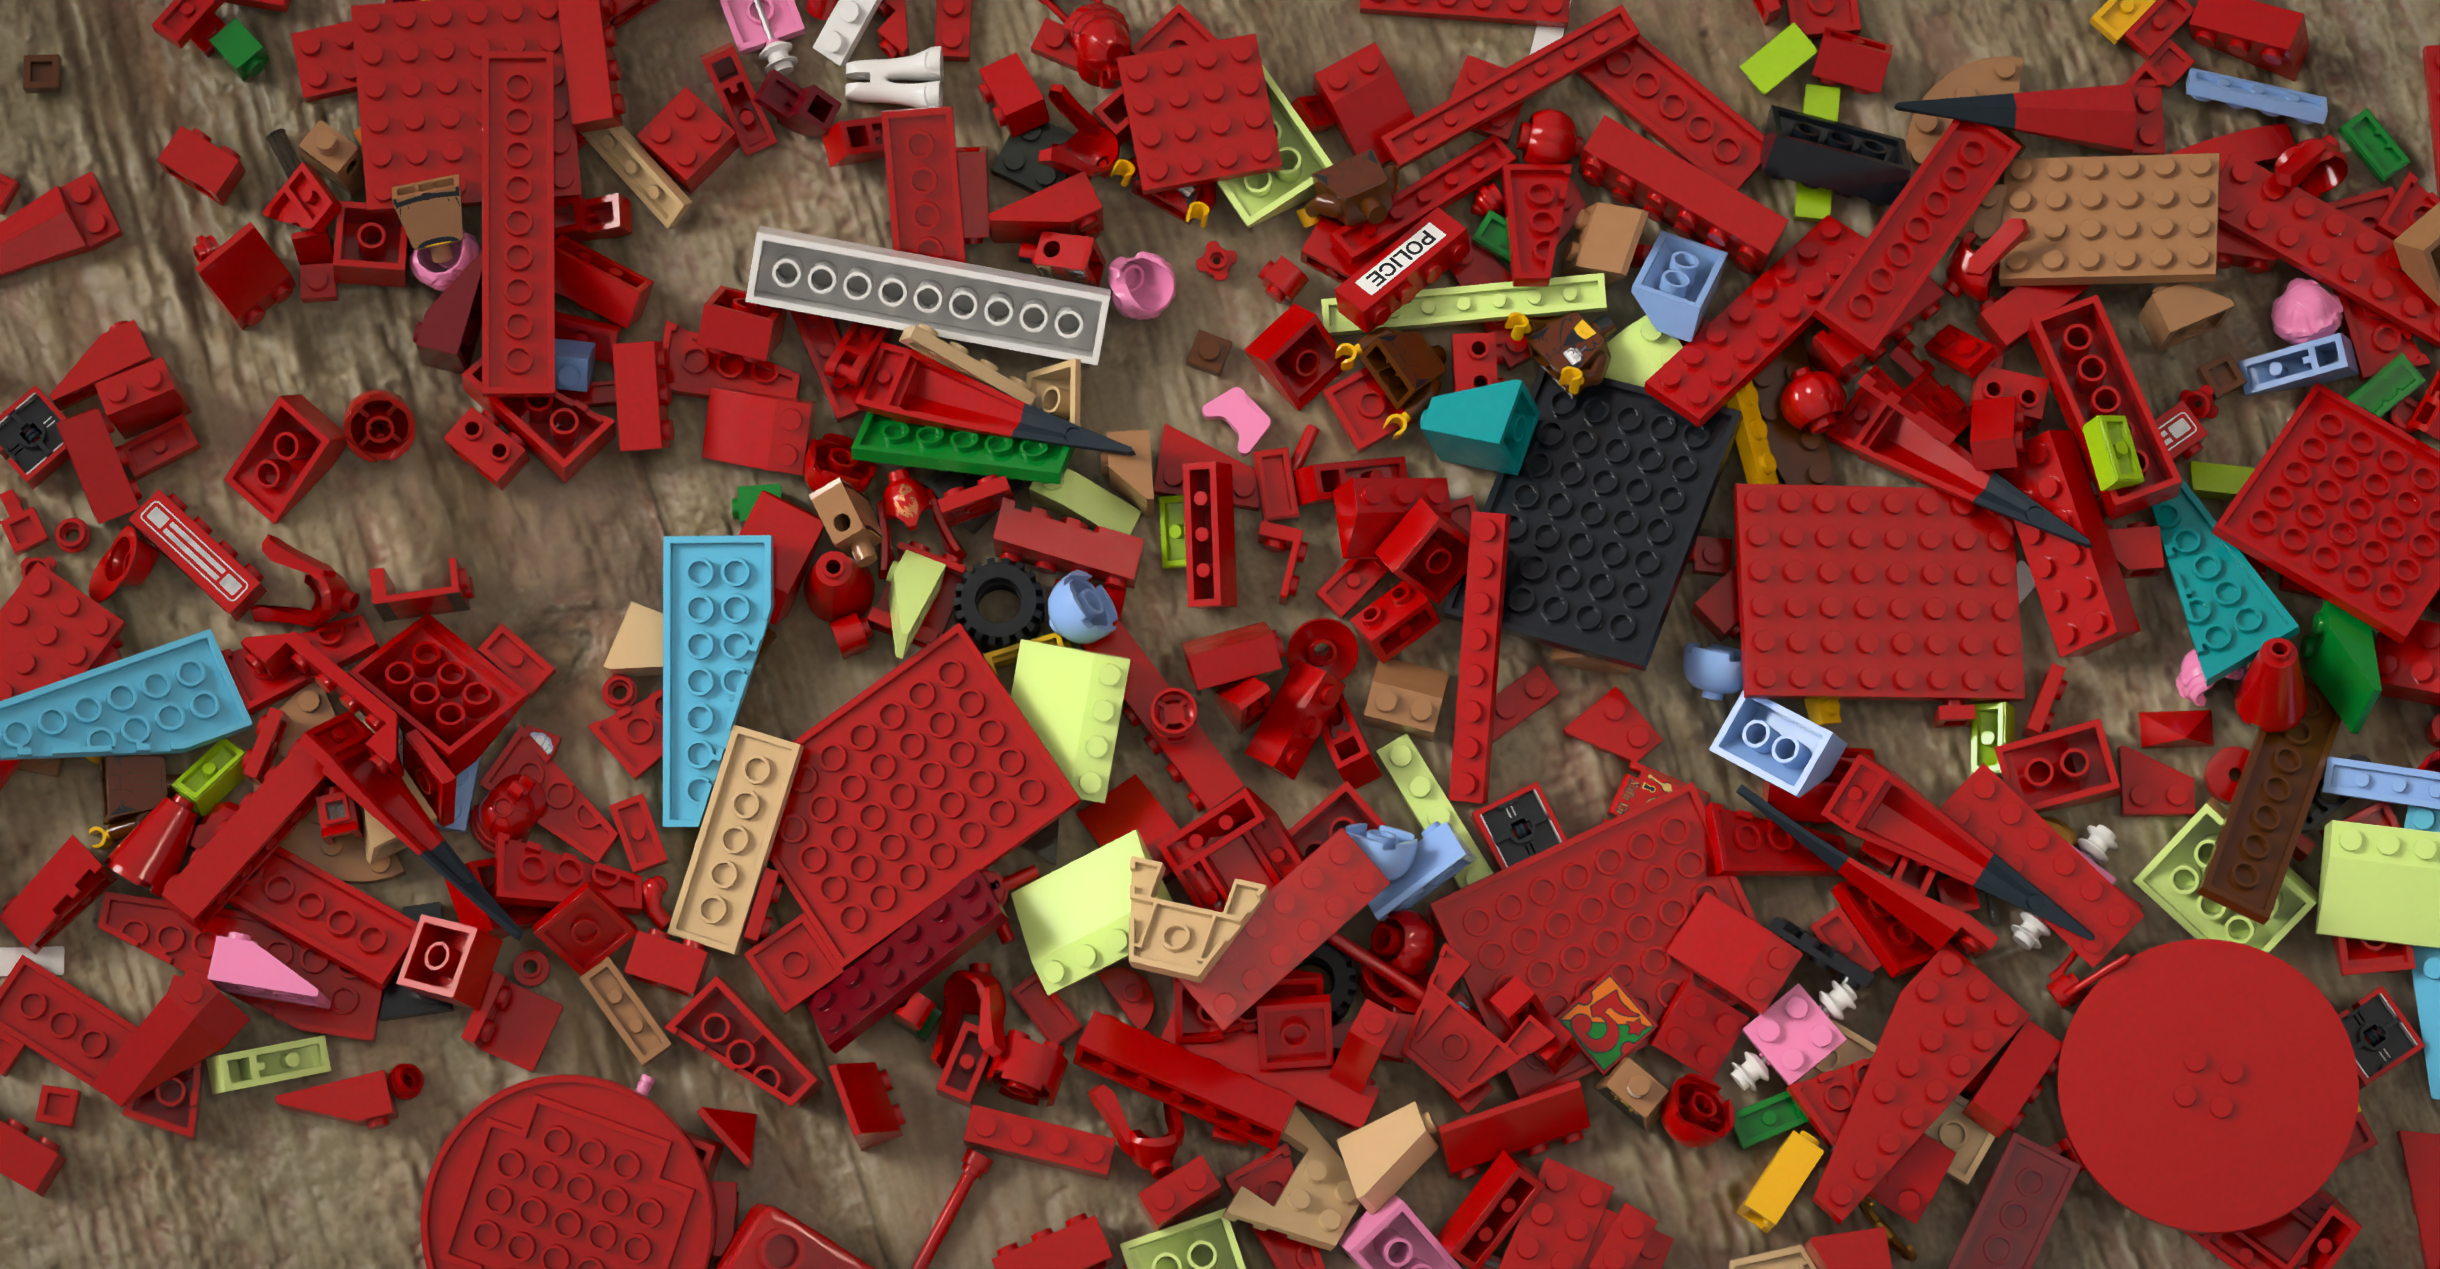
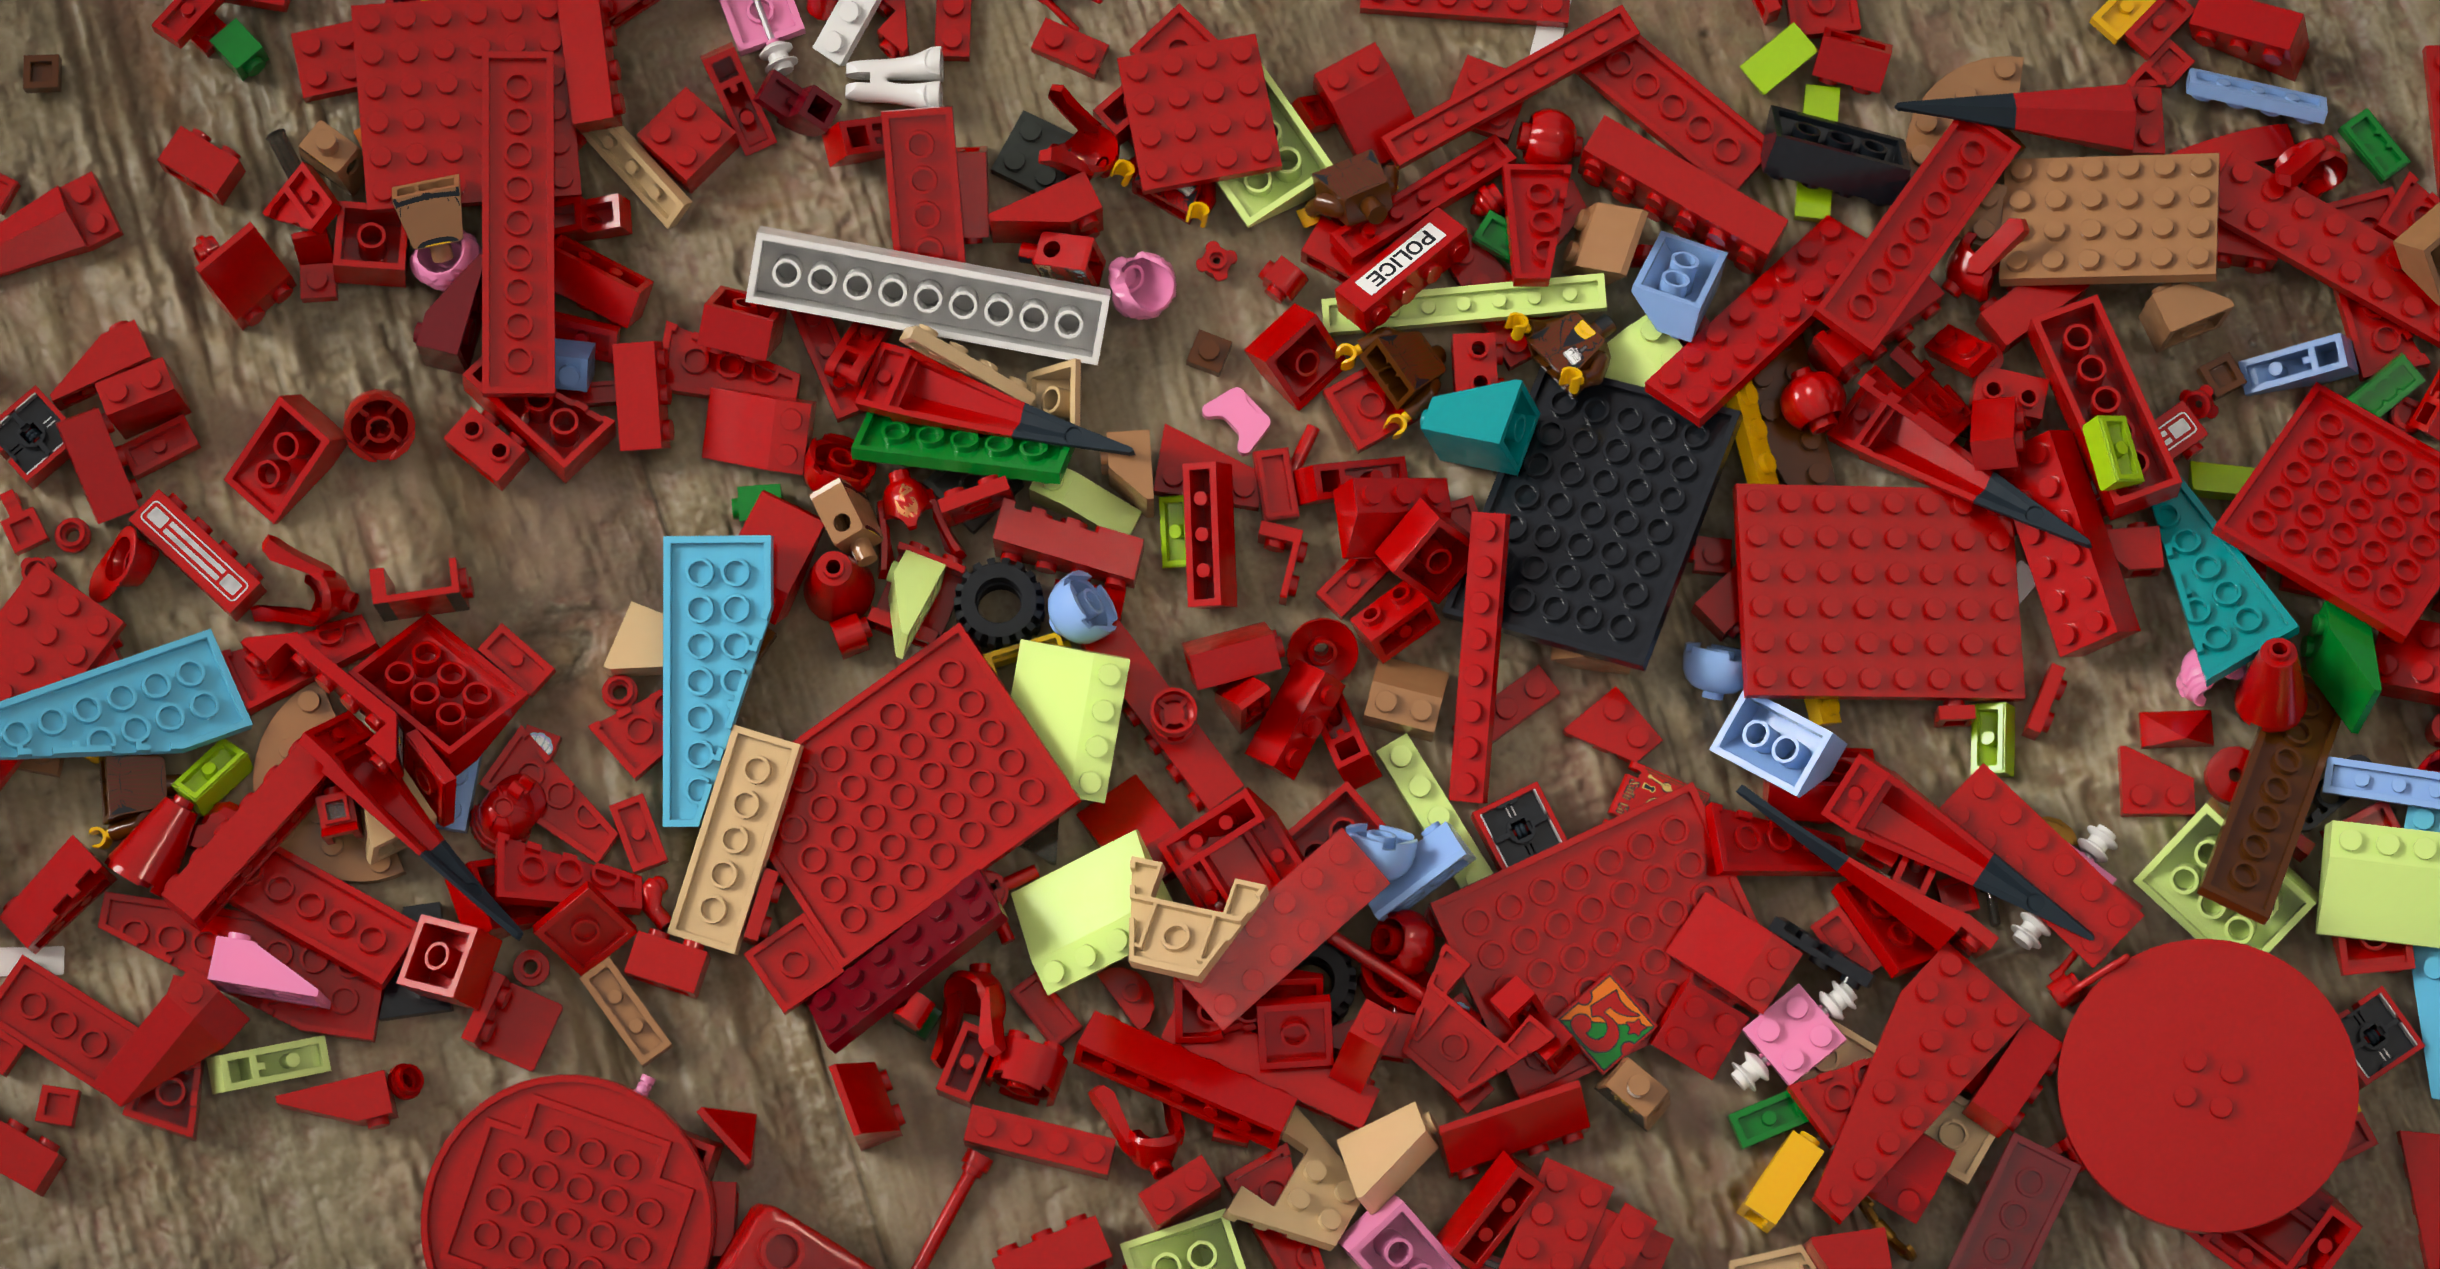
red plate [242,707,291,785] -> none
red wedge [664,975,825,1109] -> none
red brick [978,52,1051,138] -> none
red helmet [1064,3,1132,89] -> none
red cylinder [1659,1073,1735,1149] -> none
red slope [1994,719,2121,813] -> none
bright pink hair [2271,278,2343,345] -> none

